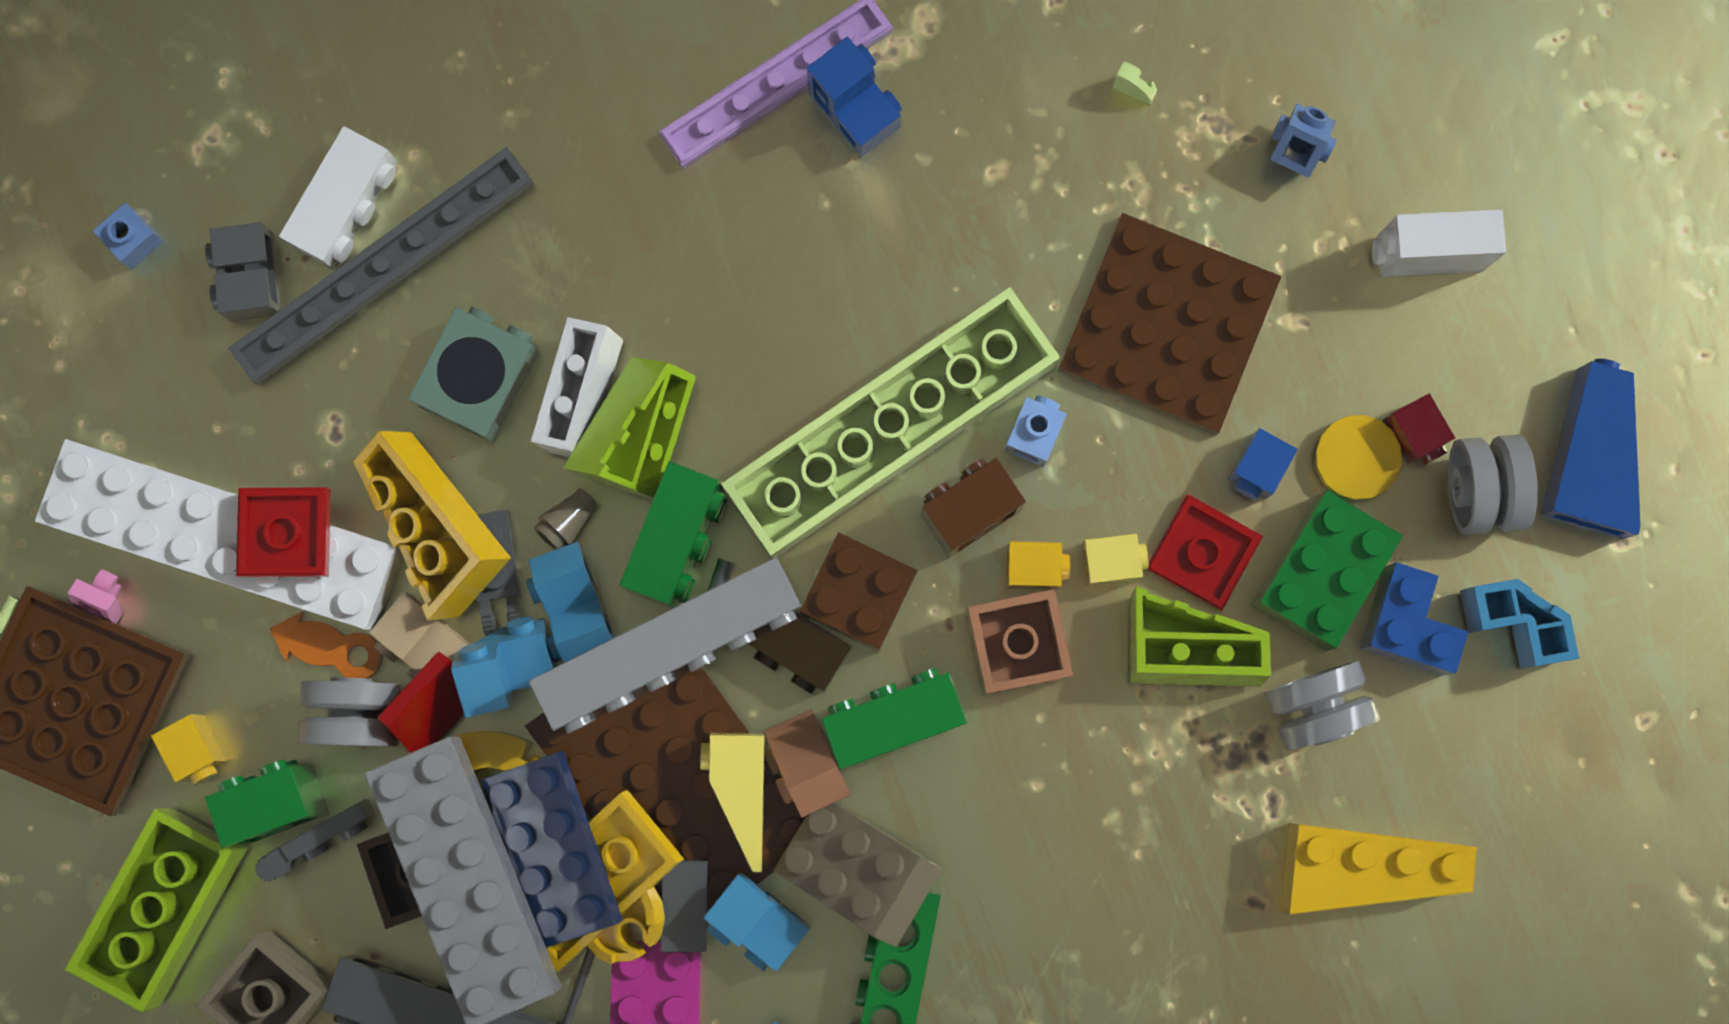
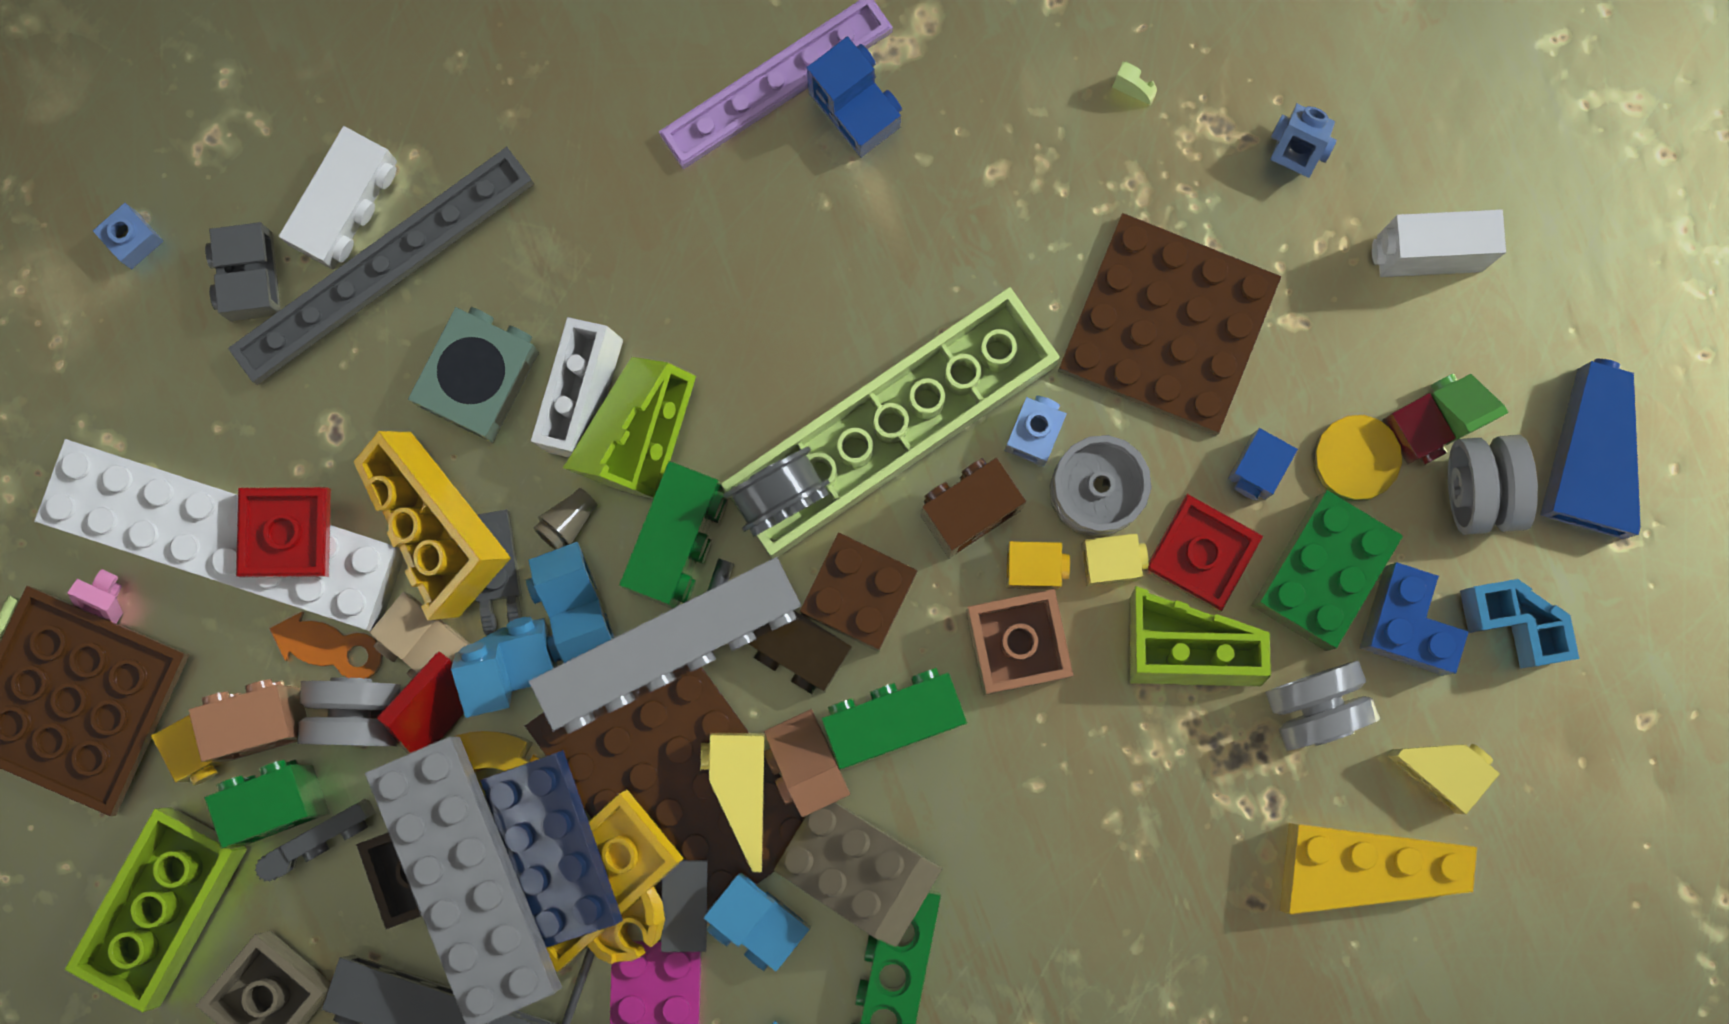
none -> nougat brick [189,679,307,762]
none -> dark grey wheel [723,446,830,537]
none -> light grey wheel [1050,435,1151,537]
none -> light yellow slope [1387,744,1500,814]
none -> bright green slope [1430,373,1509,445]

